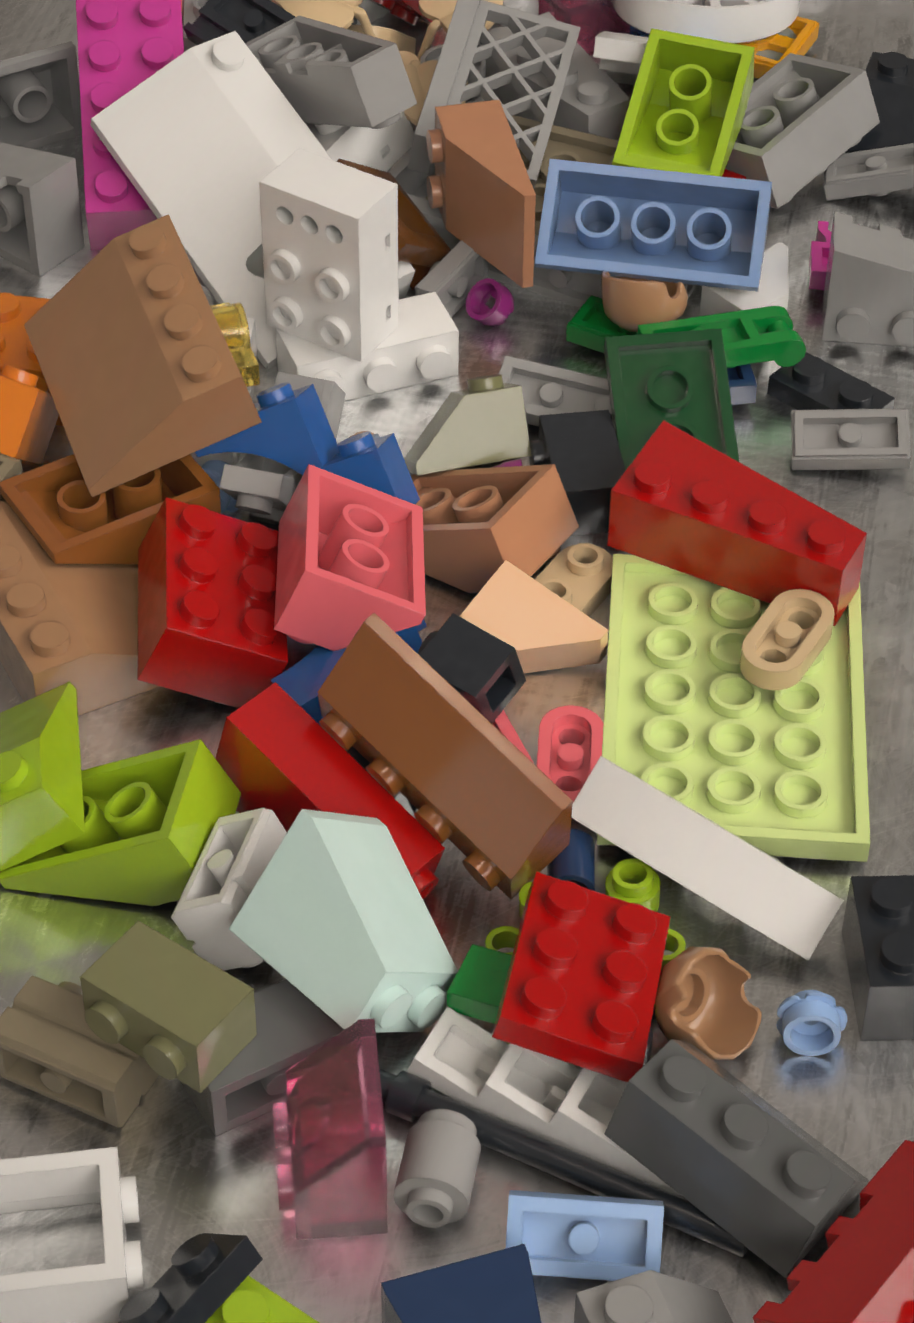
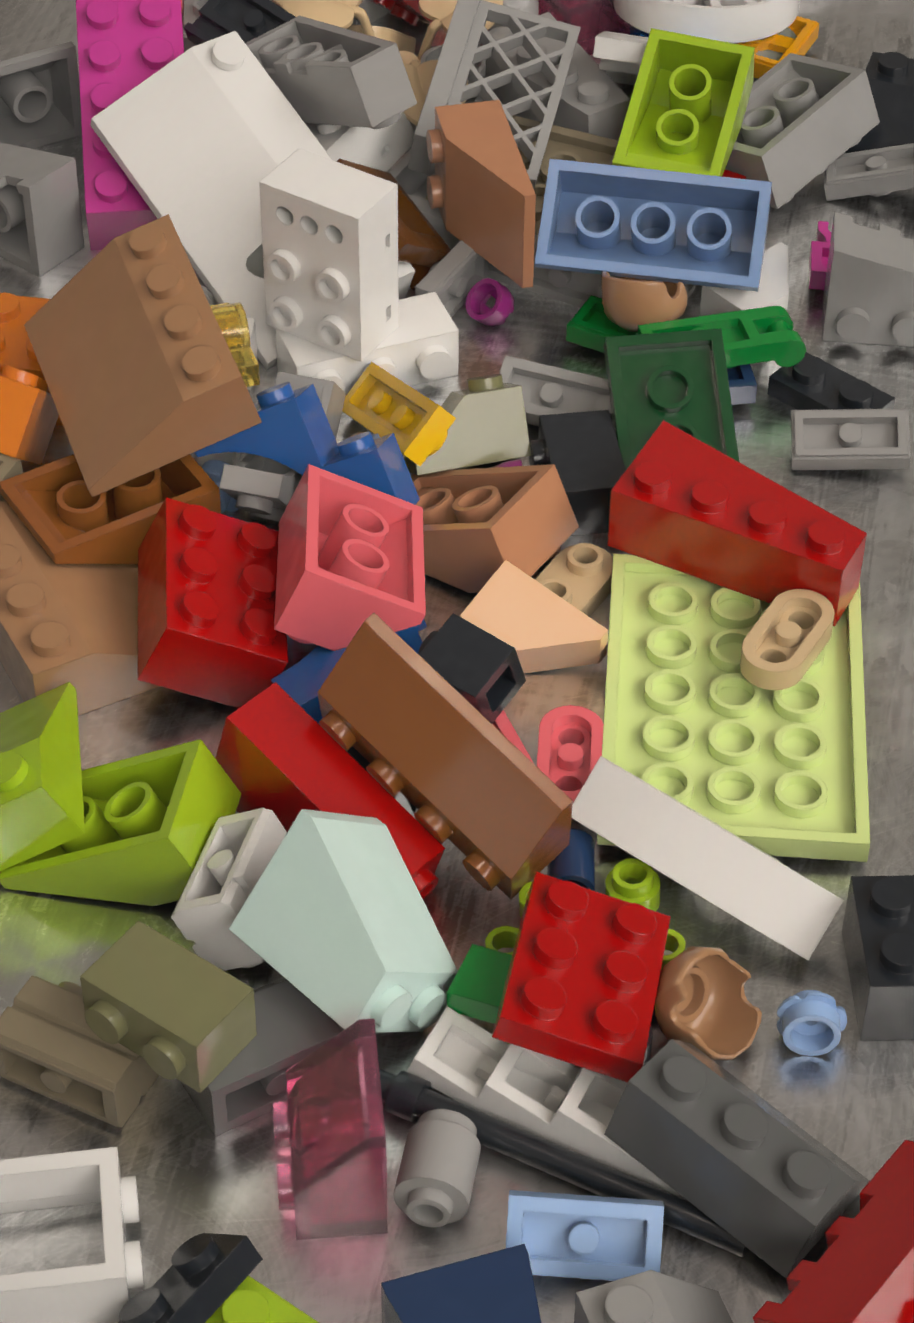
none -> yellow plate [342,361,456,467]

